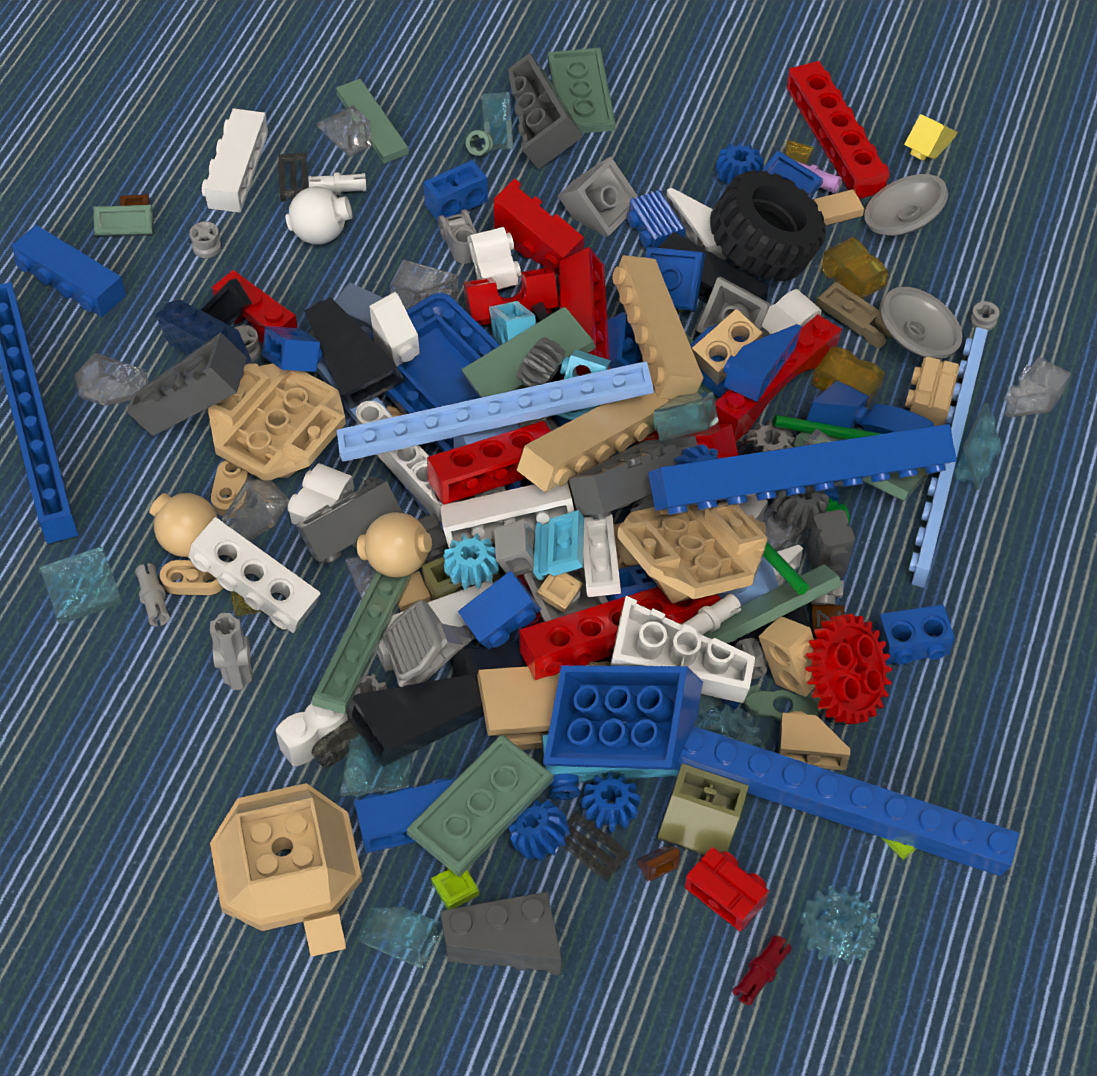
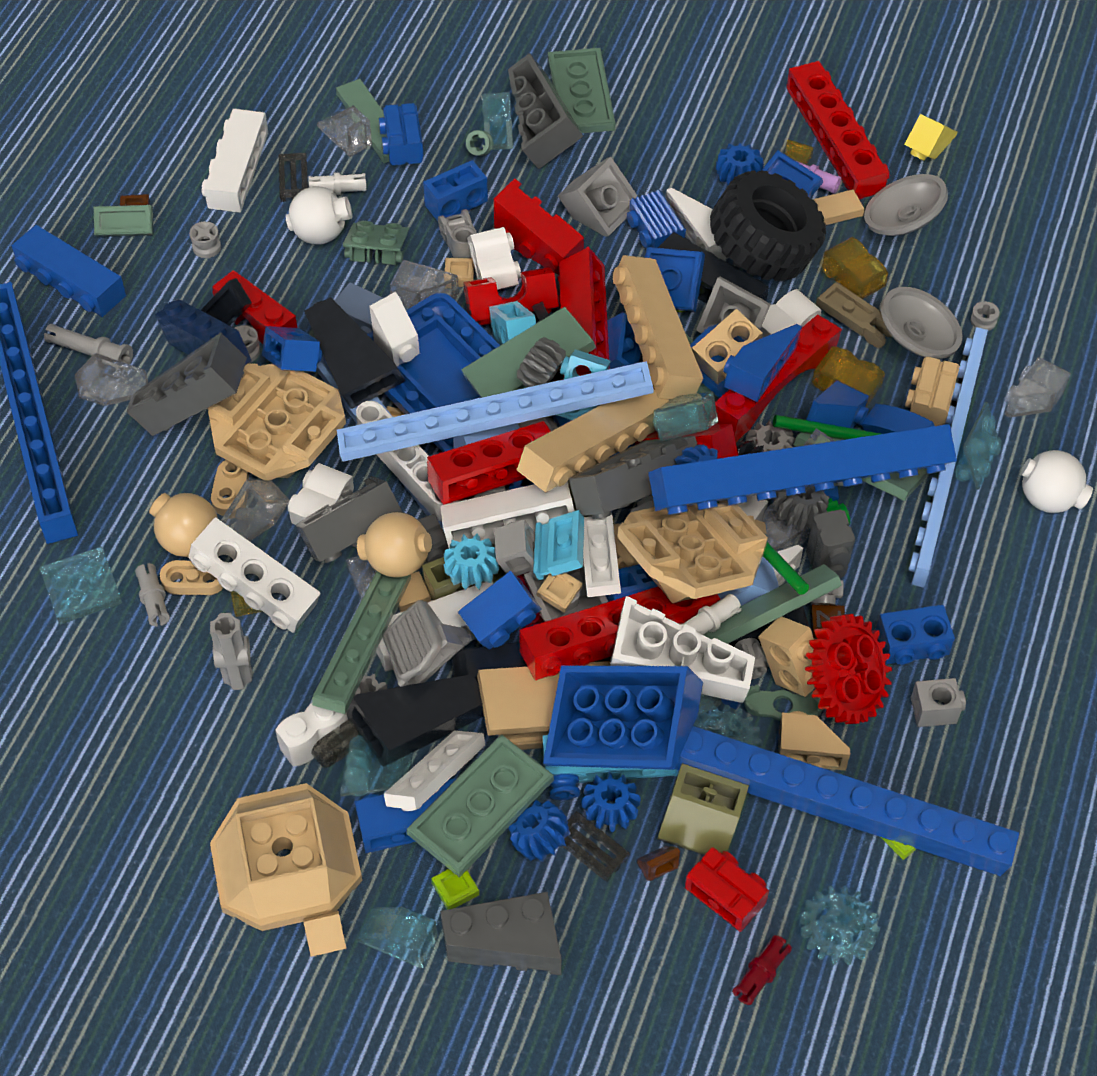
none -> light grey pin [44,324,133,371]
none -> sand green hinge [343,221,409,265]
none -> blue brick [379,103,423,165]
none -> white plate [384,730,485,811]
none -> tan tile [444,258,475,287]
none -> light grey brick [911,678,966,727]
none -> white brick [1020,450,1093,513]

